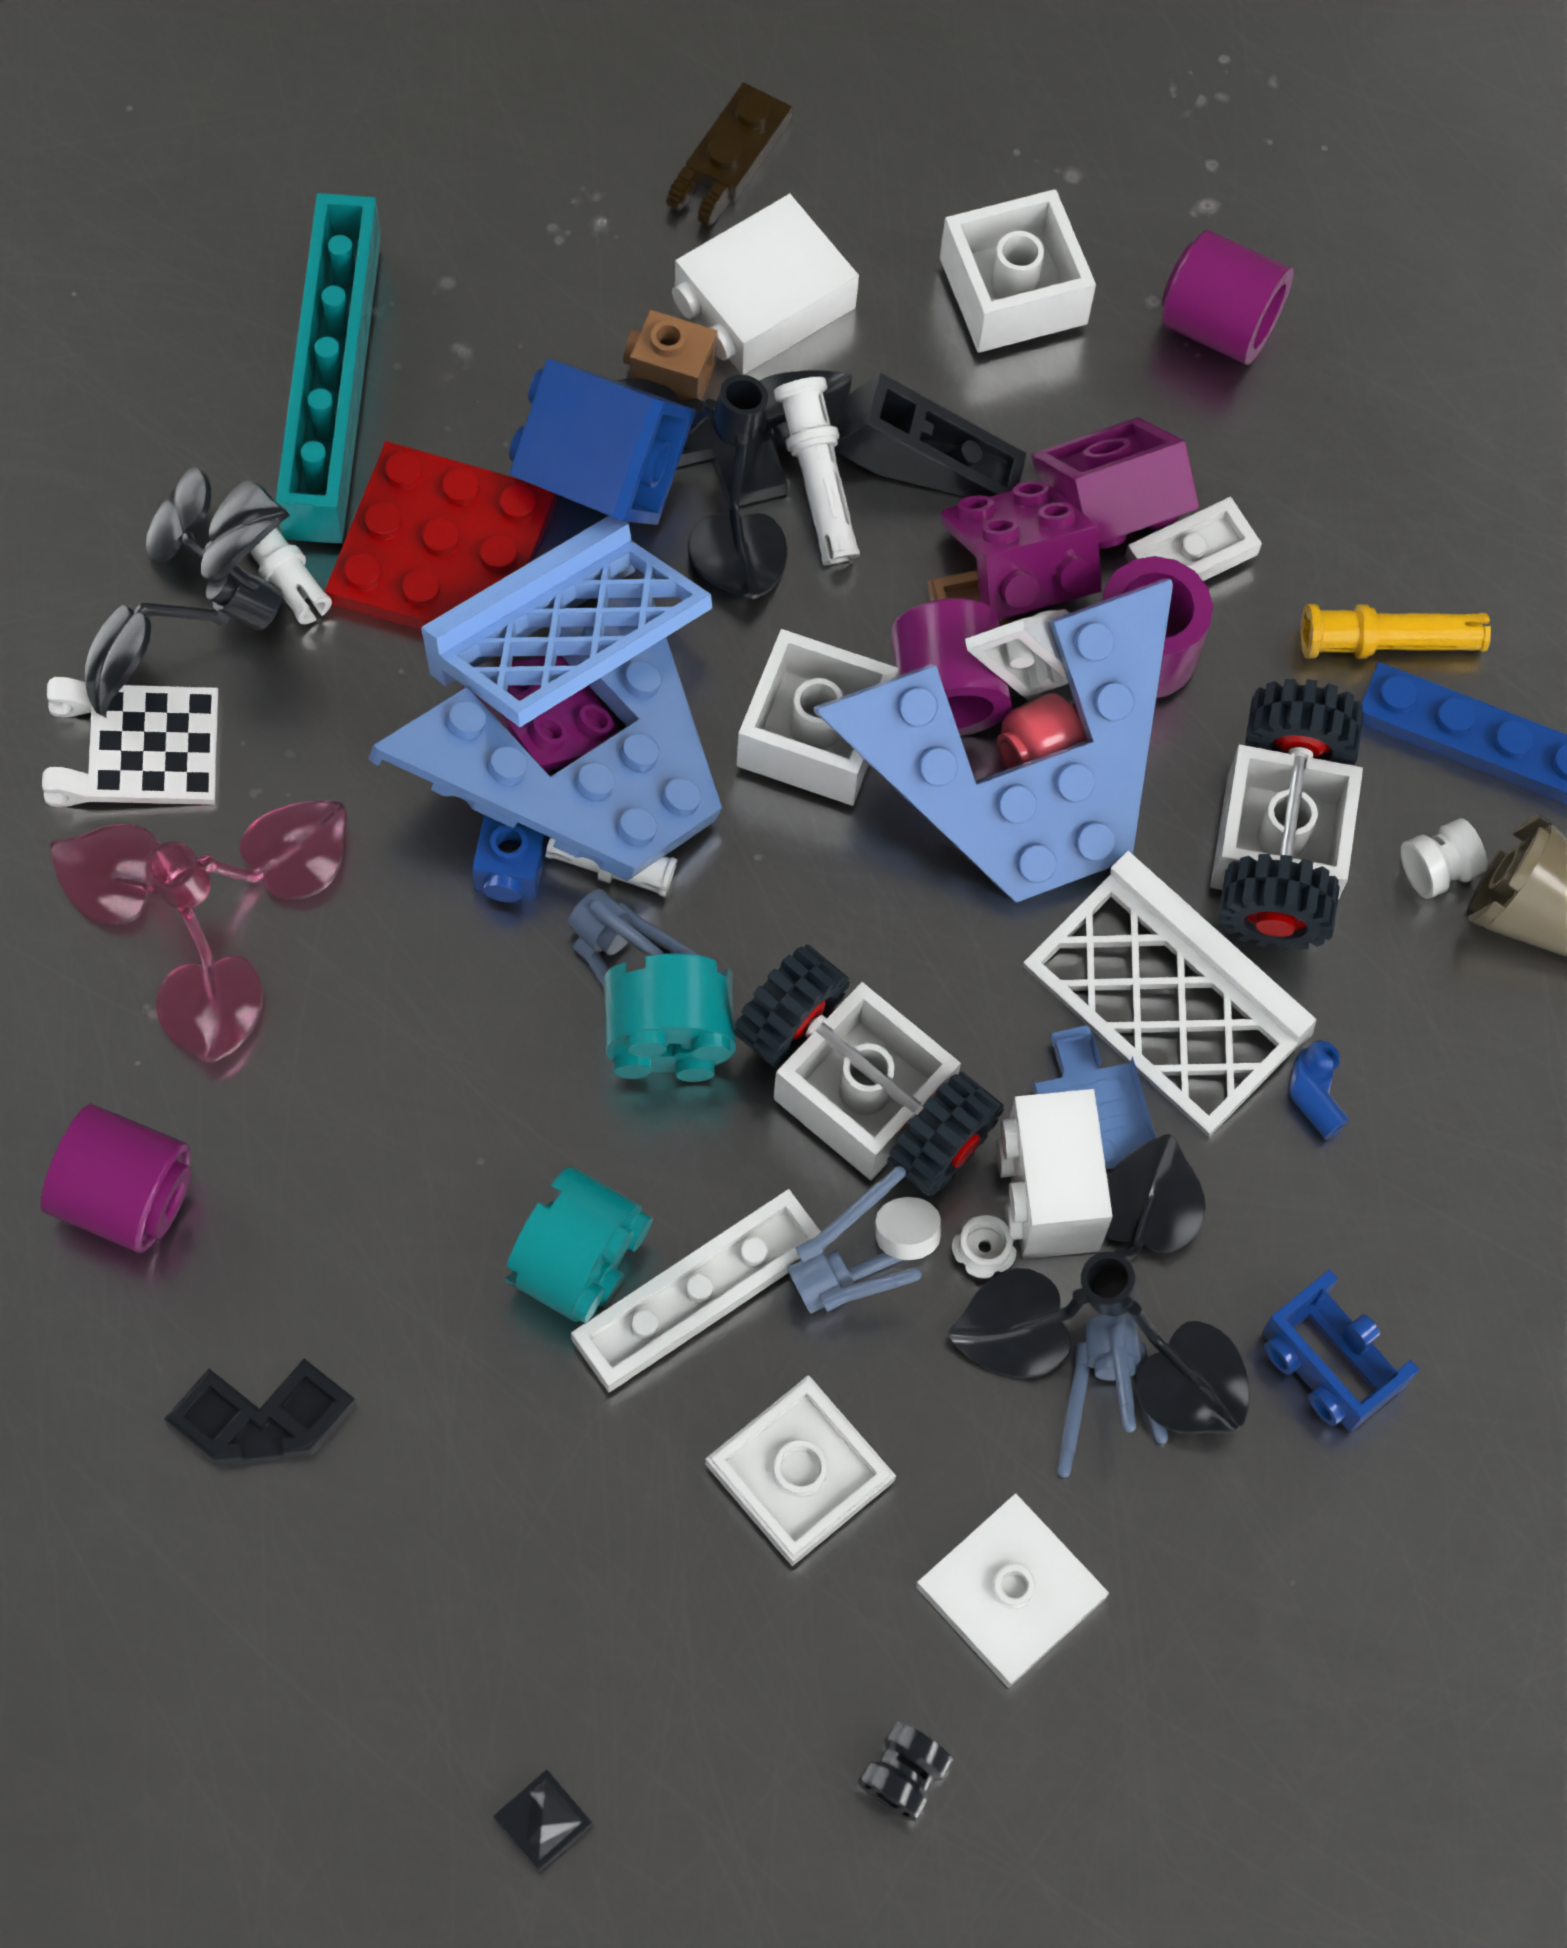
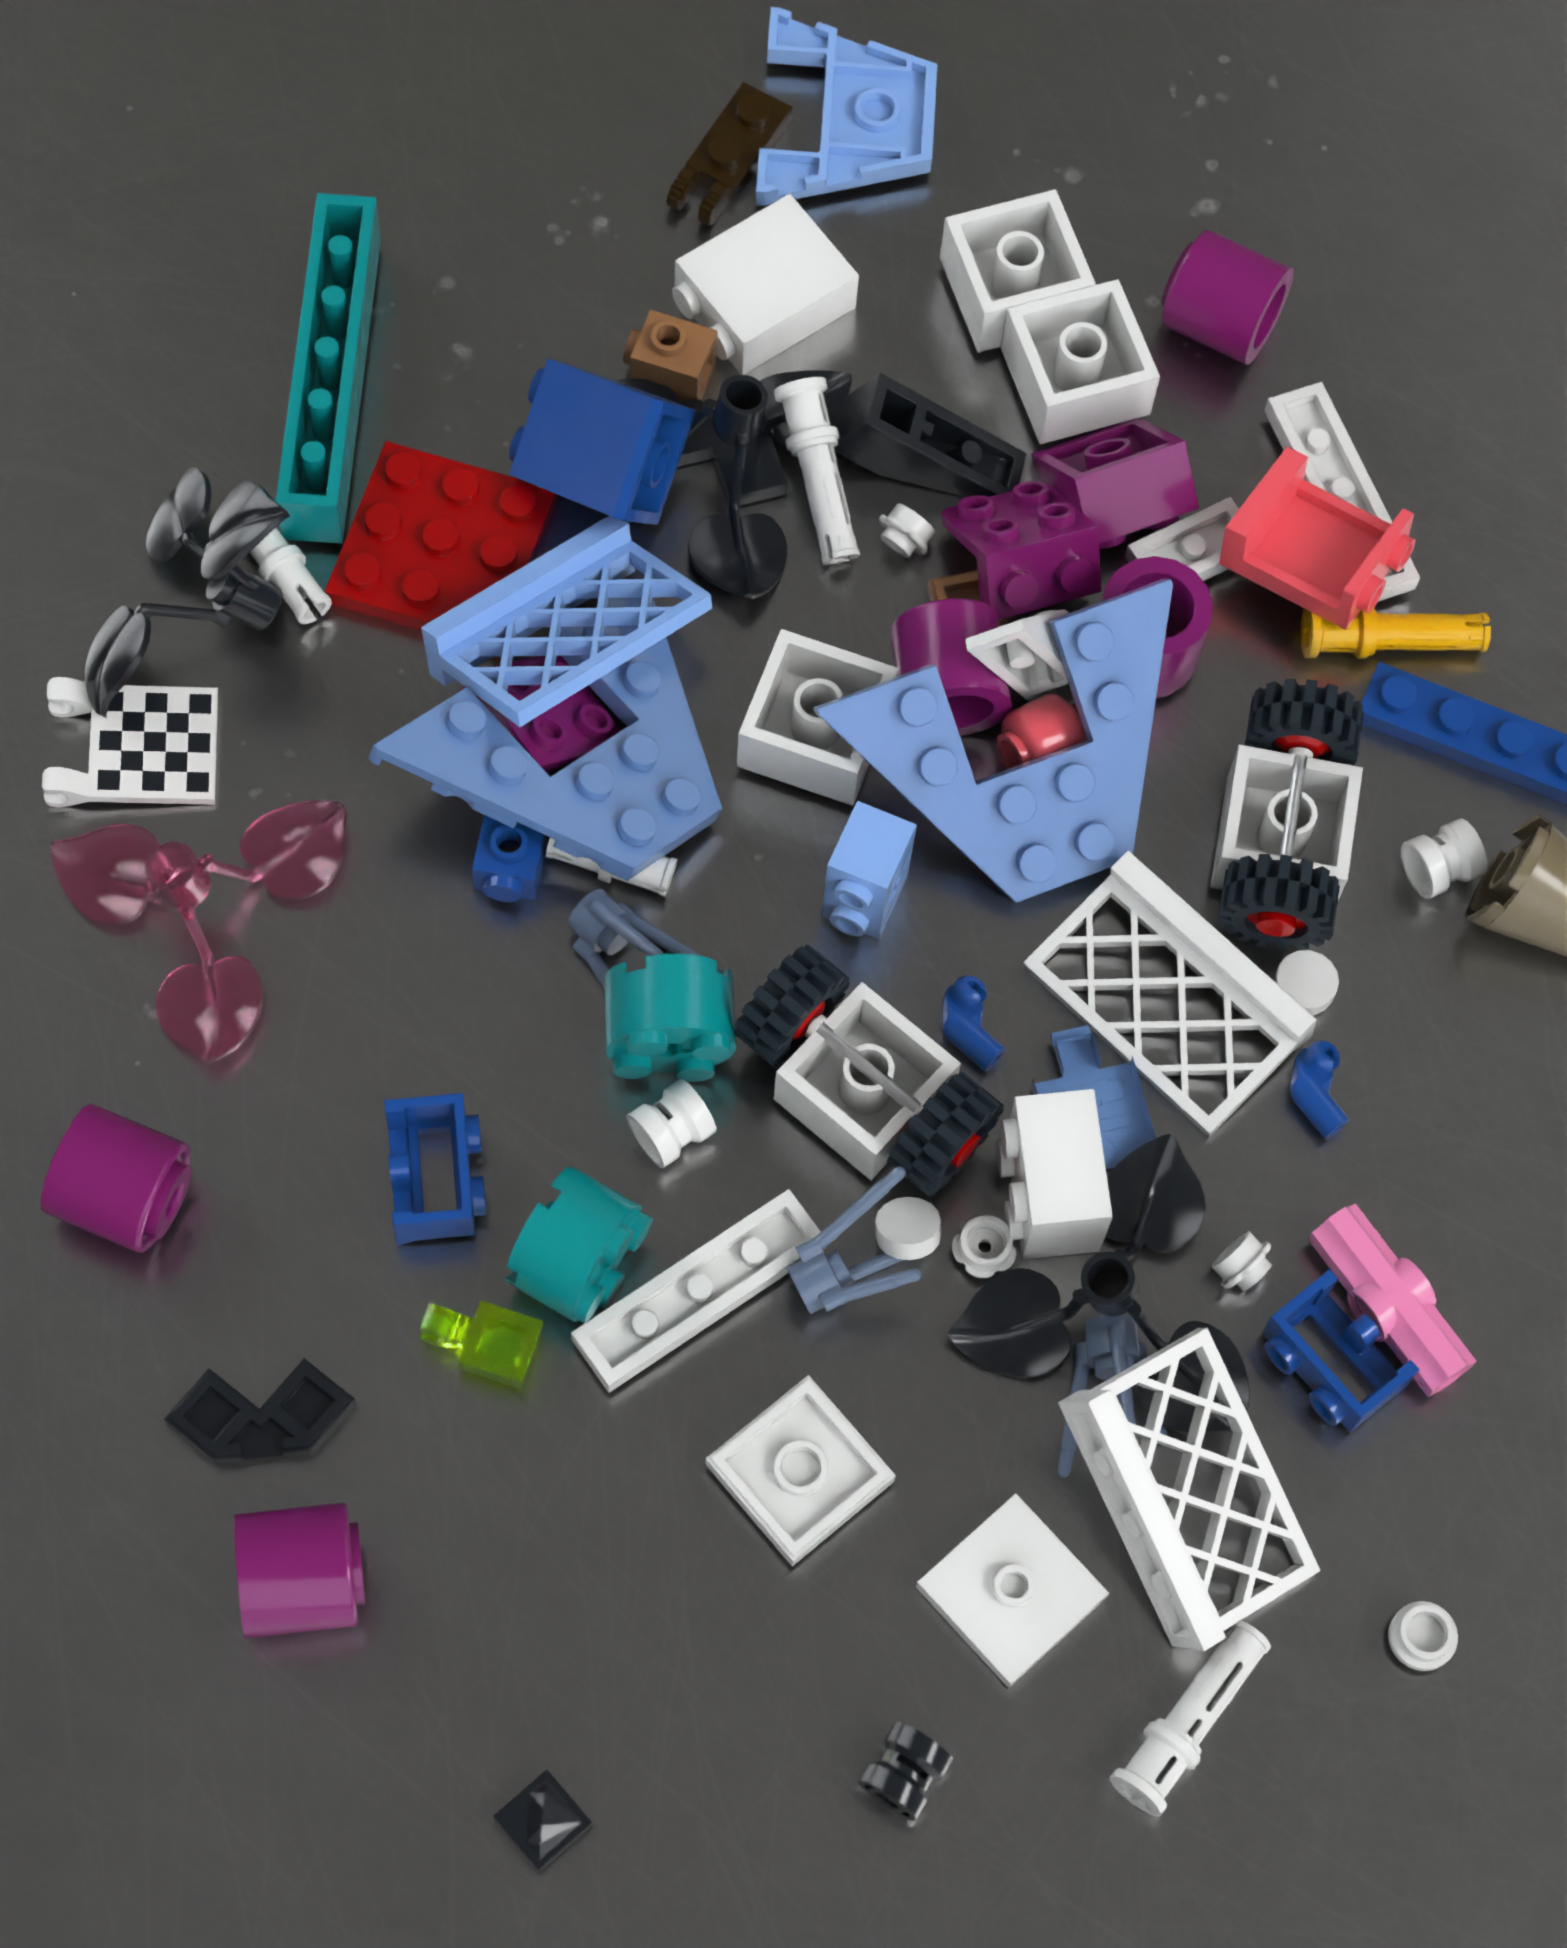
none -> magenta piece [234,1503,365,1639]
none -> blue window [384,1093,487,1245]
none -> clear neon green plate [420,1300,544,1389]
none -> white wheel [626,1079,717,1168]
none -> light blue wing [755,7,937,206]
none -> light blue brick [821,801,917,940]
none -> white plate [879,503,935,558]
none -> blue arm [942,975,1006,1072]
none -> white brick [1000,279,1160,444]
none -> white fence [1058,1328,1321,1651]
none -> white pin [1110,1620,1271,1817]
none -> white plate [1211,1231,1272,1291]
none -> coral panel [1219,446,1416,630]
none -> white plate [1264,382,1420,601]
none -> white piece [1273,950,1339,1016]
none -> bright pink piece [1308,1203,1477,1397]
none -> white plate [1388,1601,1458,1671]

